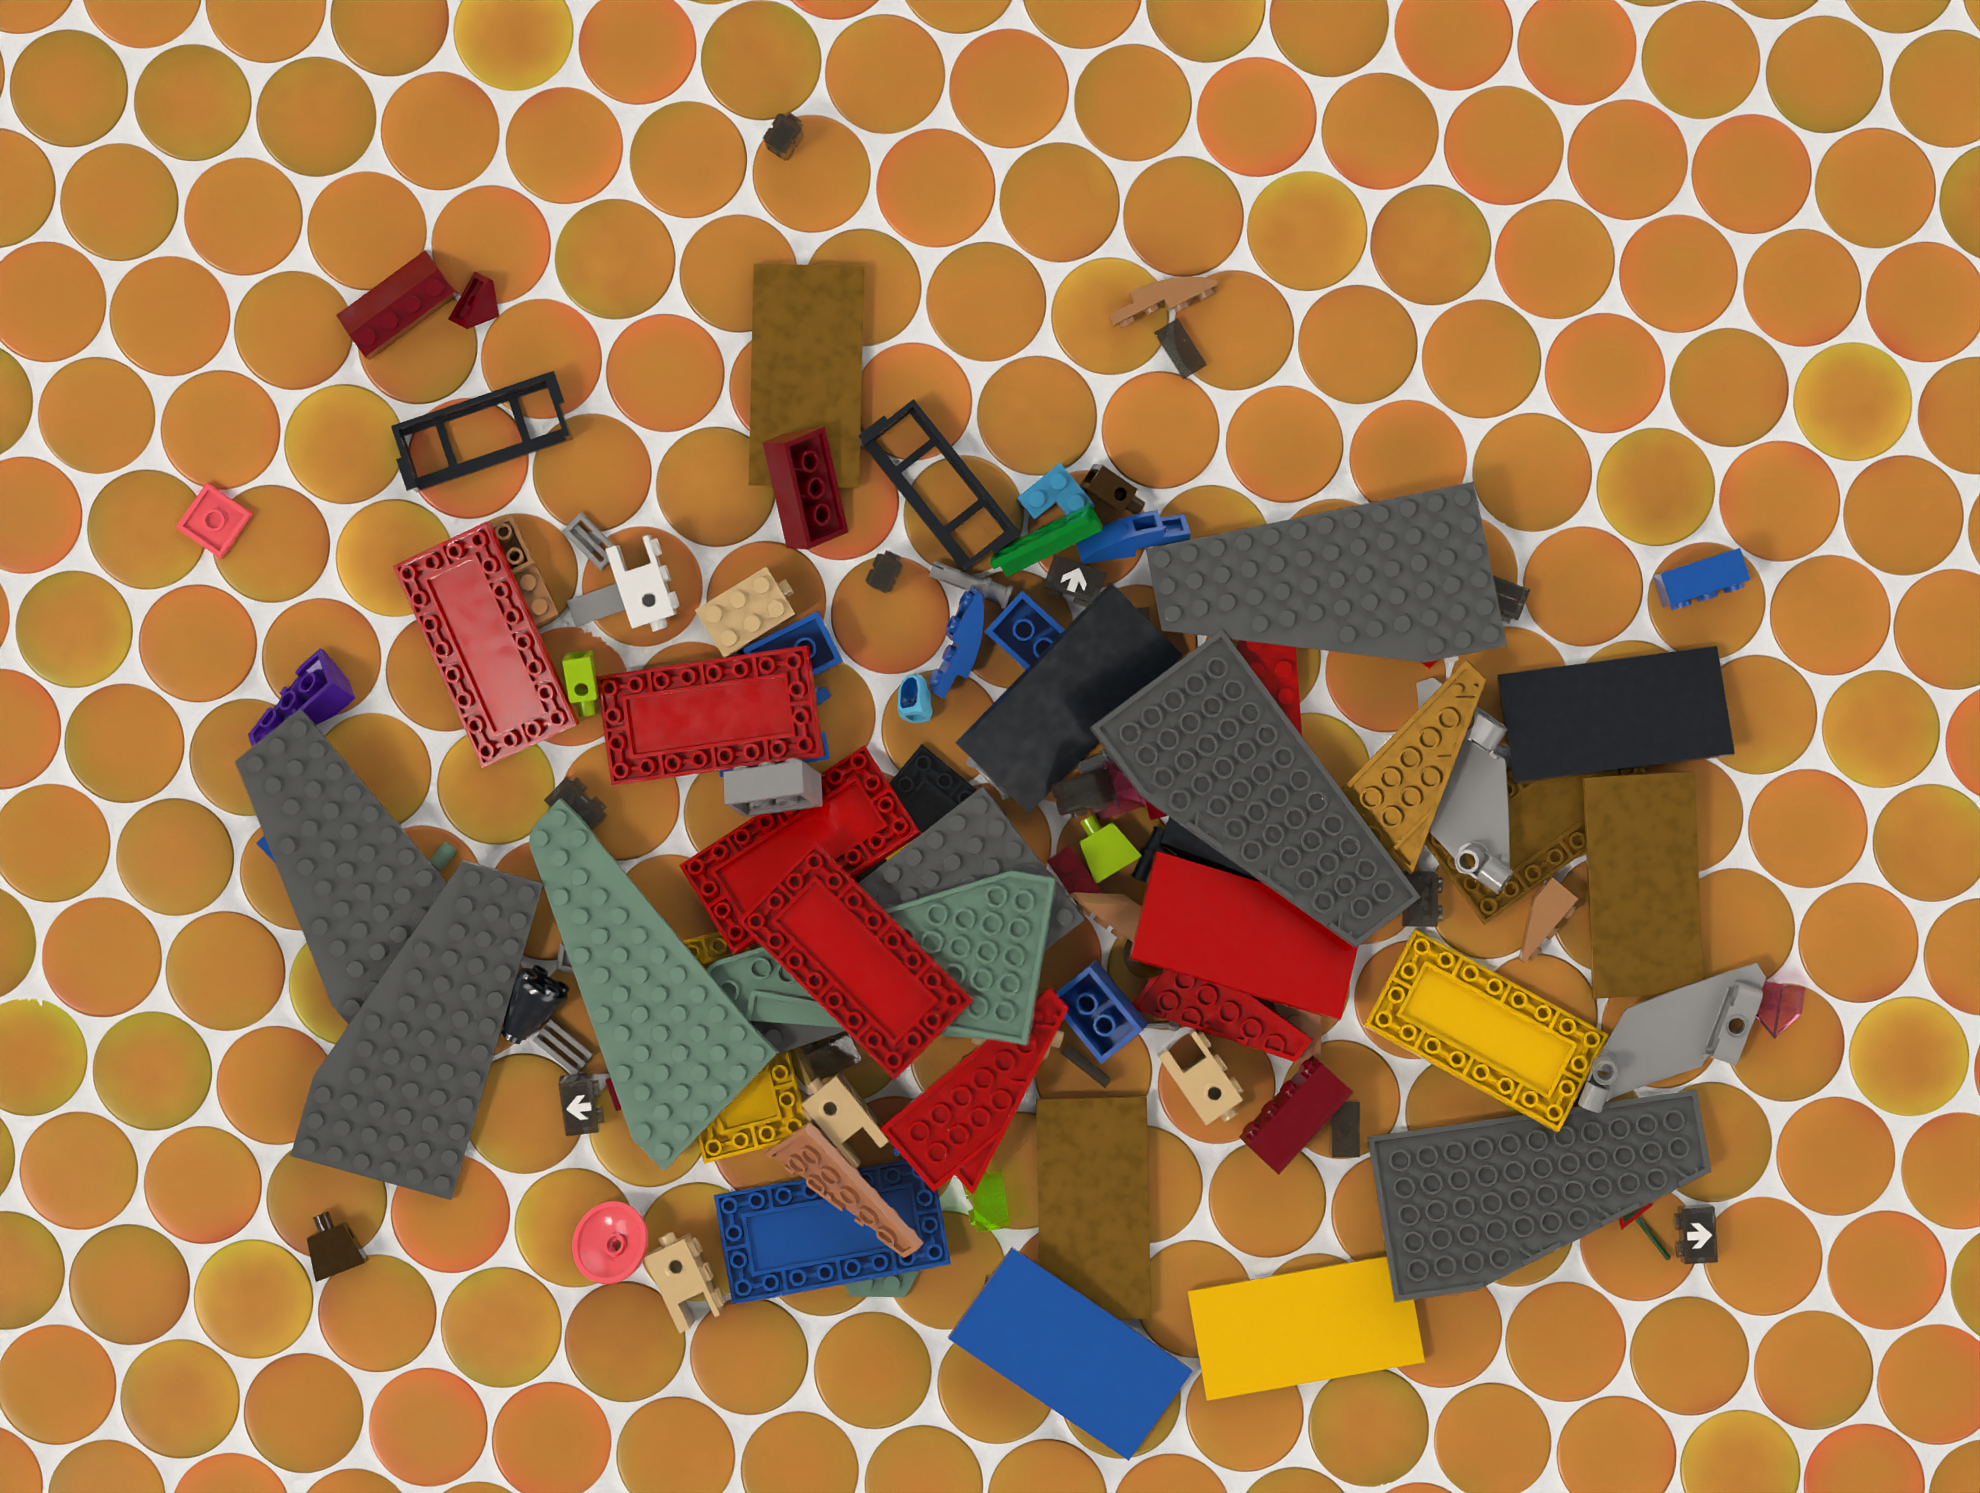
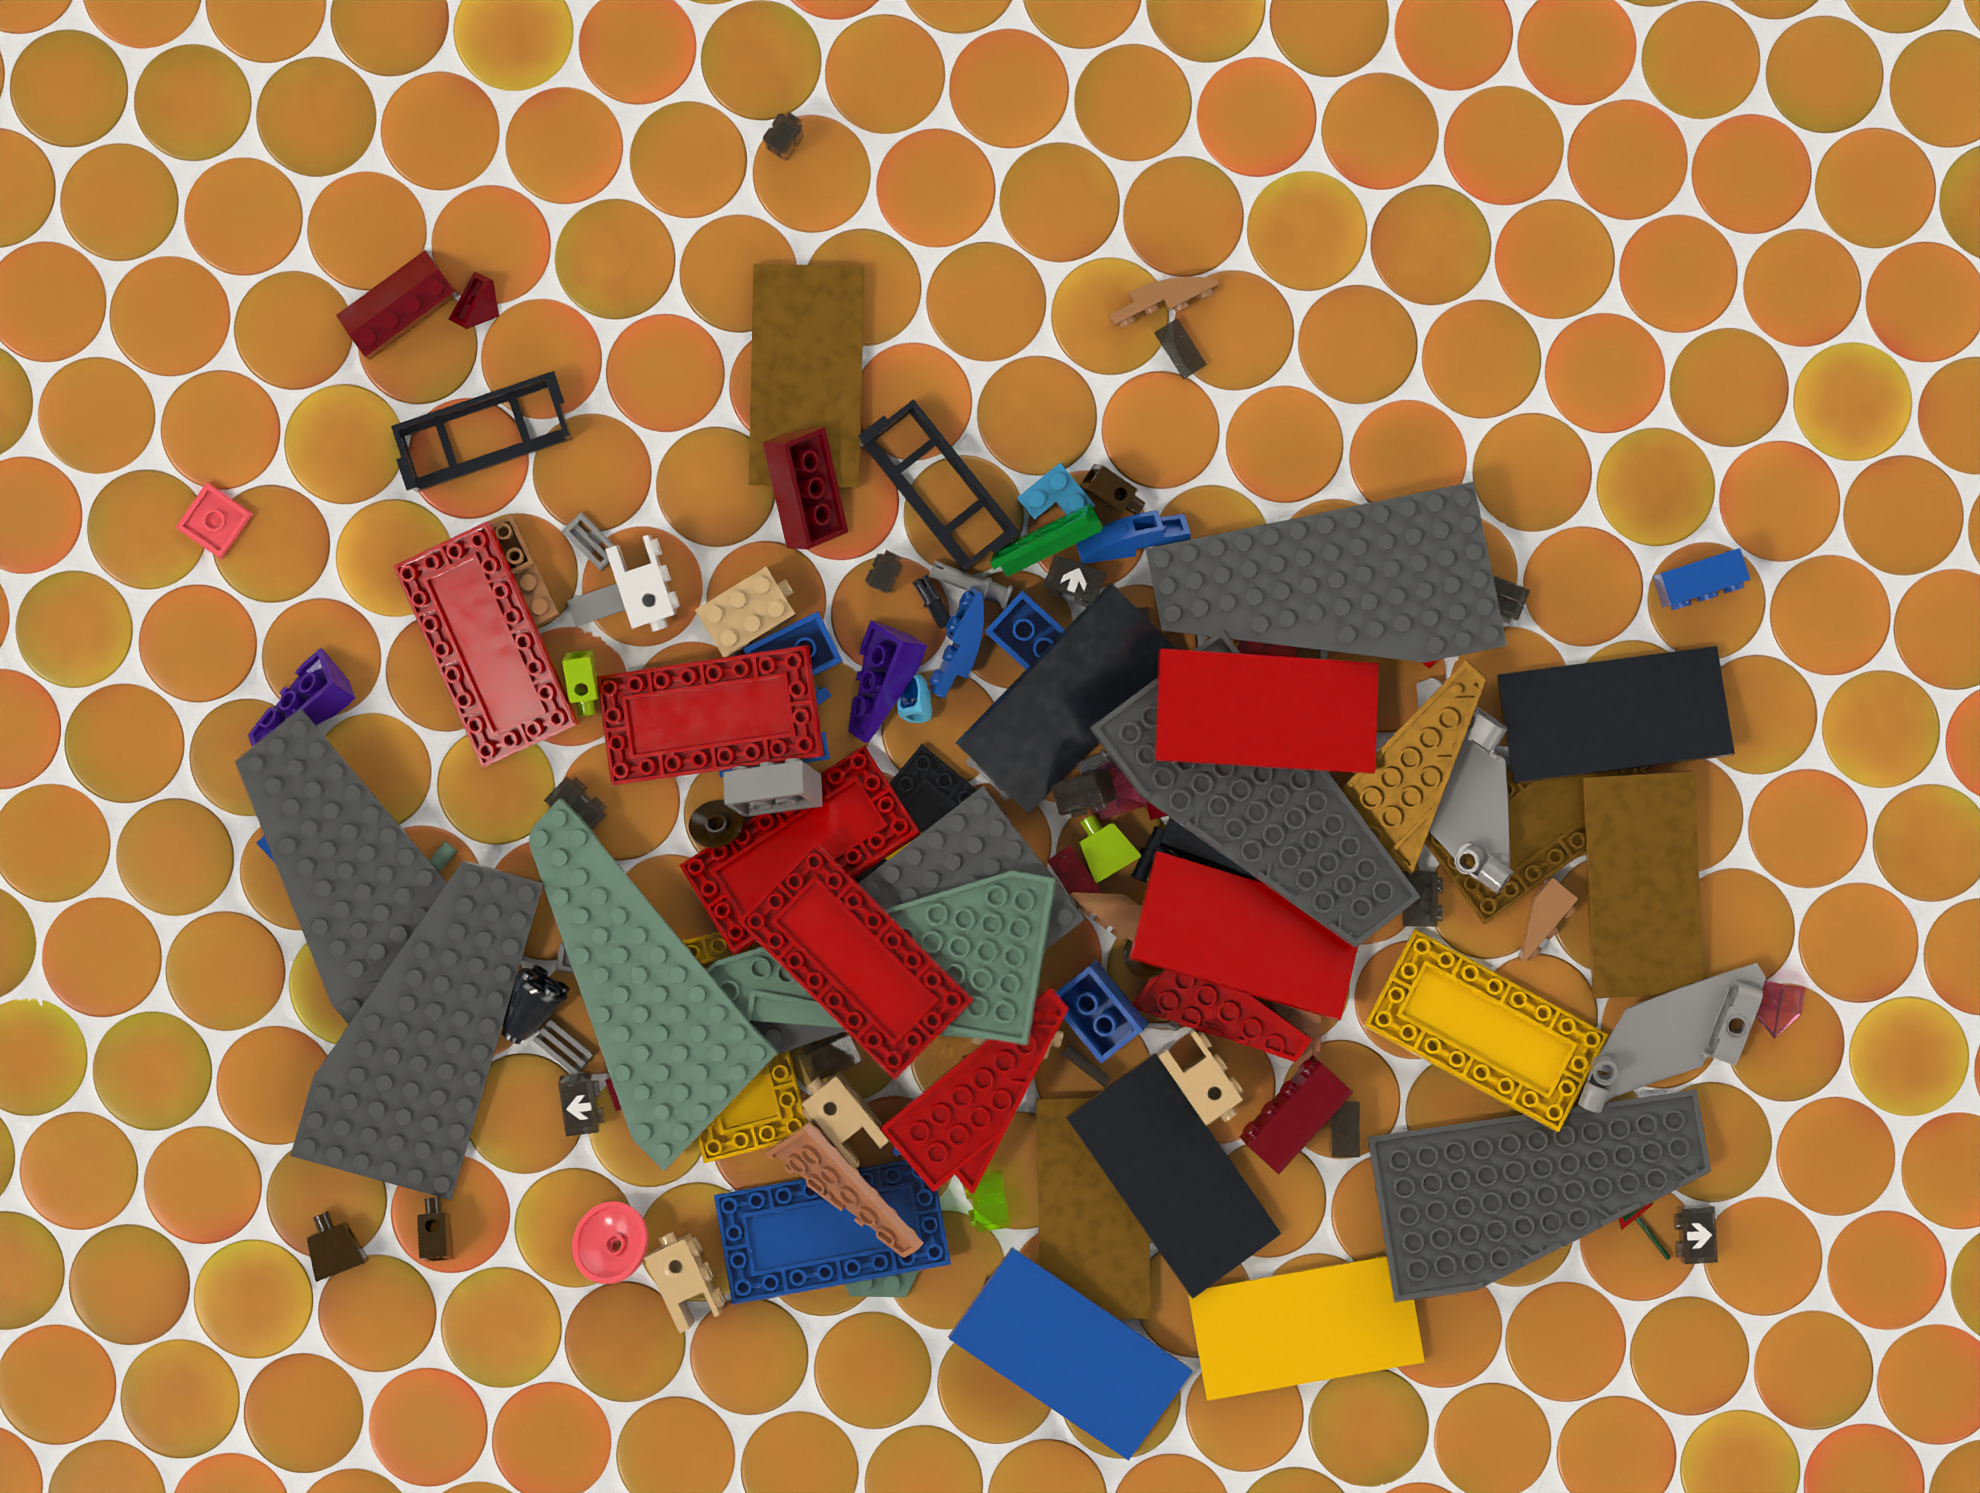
none -> dark brown torso [417,1197,454,1262]
none -> dark brown dish [688,800,744,848]
none -> dark purple wedge [848,620,927,743]
none -> black axle [912,575,951,629]
none -> black tile [1065,1053,1282,1299]
none -> red tile [1155,649,1379,774]

